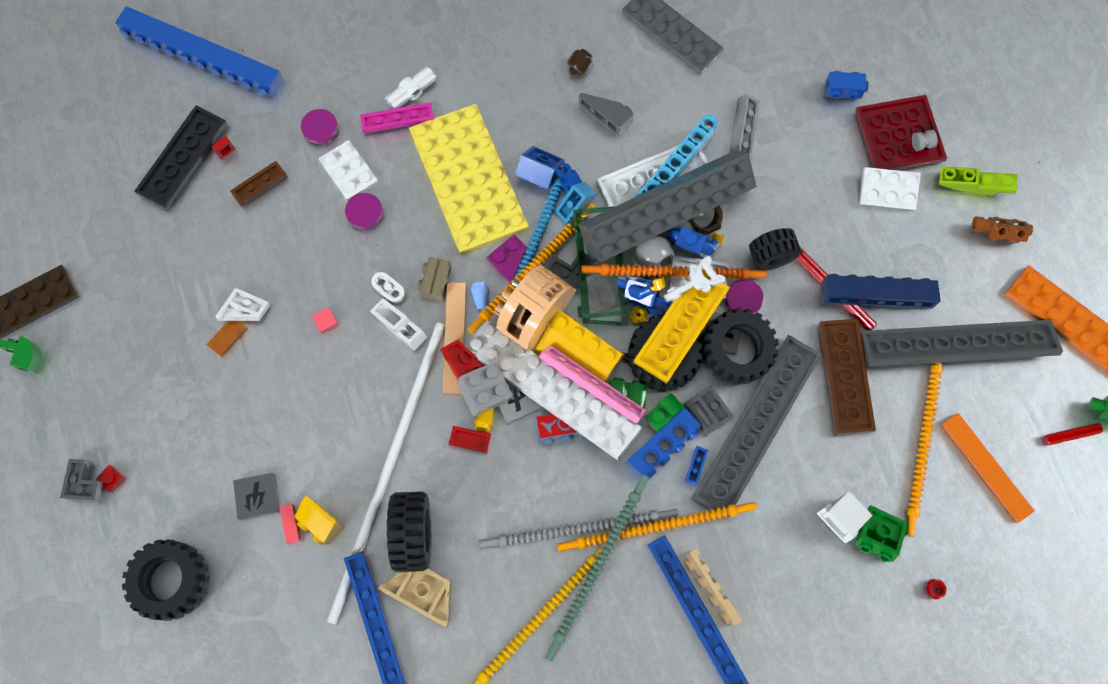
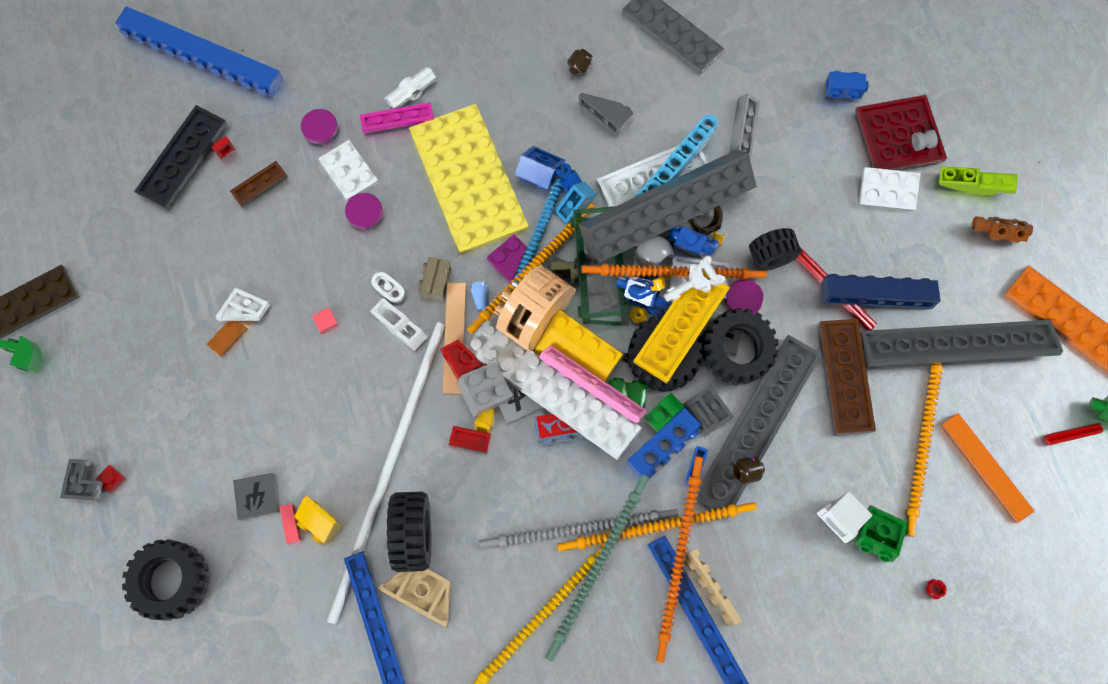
none -> olive bracket [551,260,578,285]
none -> orange hose [656,456,703,663]
none -> dark brown head [733,456,765,484]

